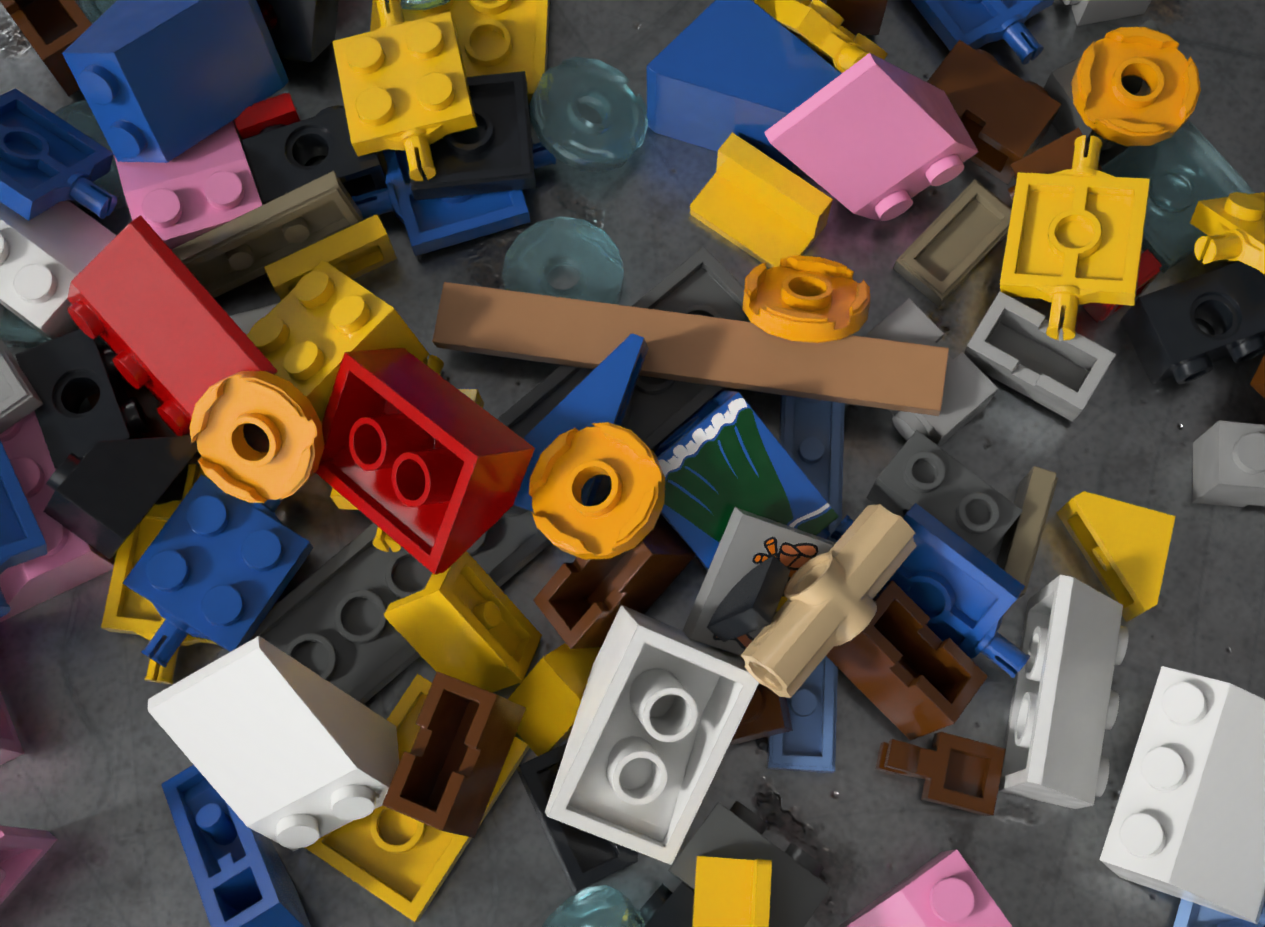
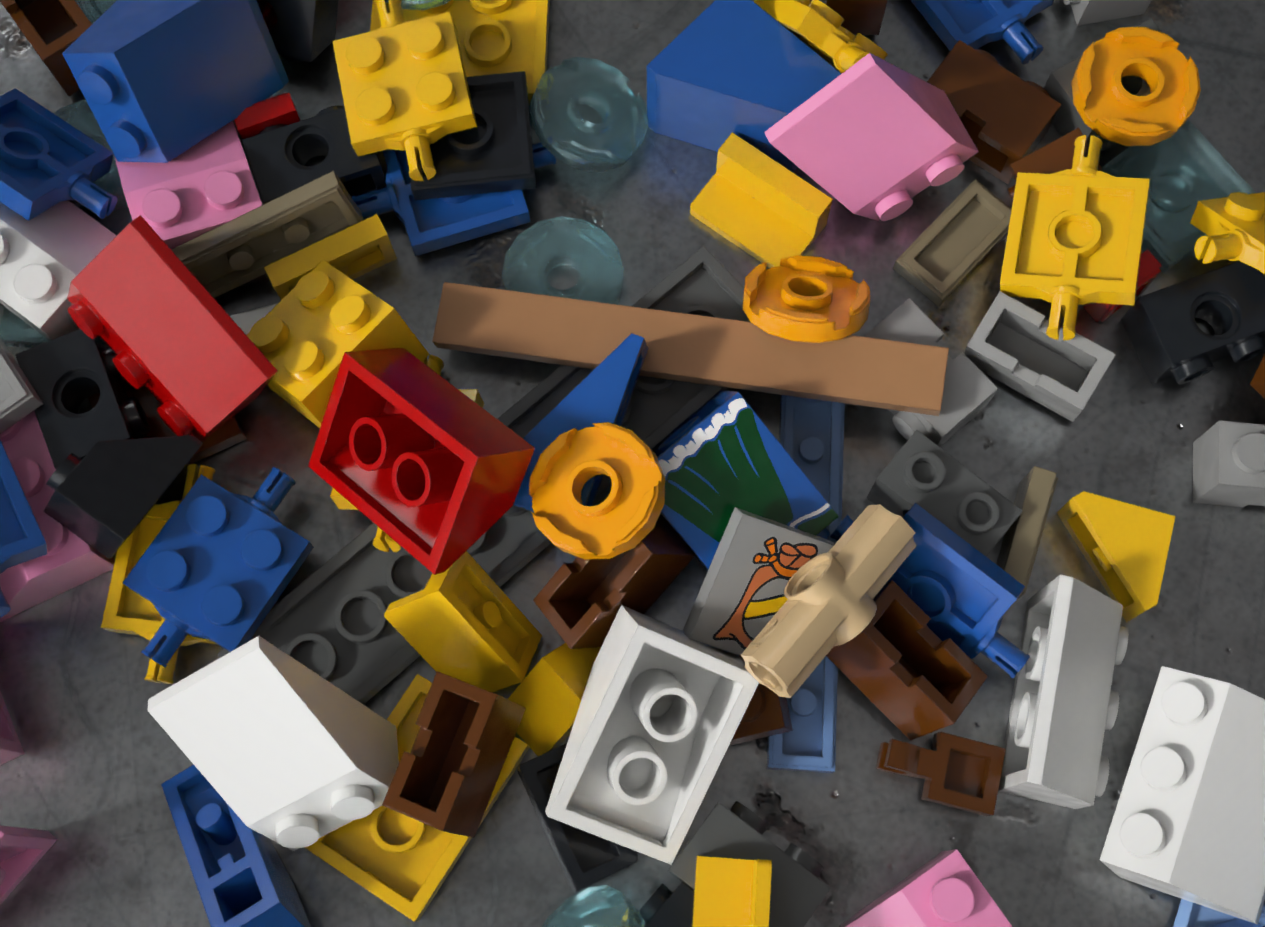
light orange tile [189,371,324,503] -> none
black tile [707,556,790,642] -> none

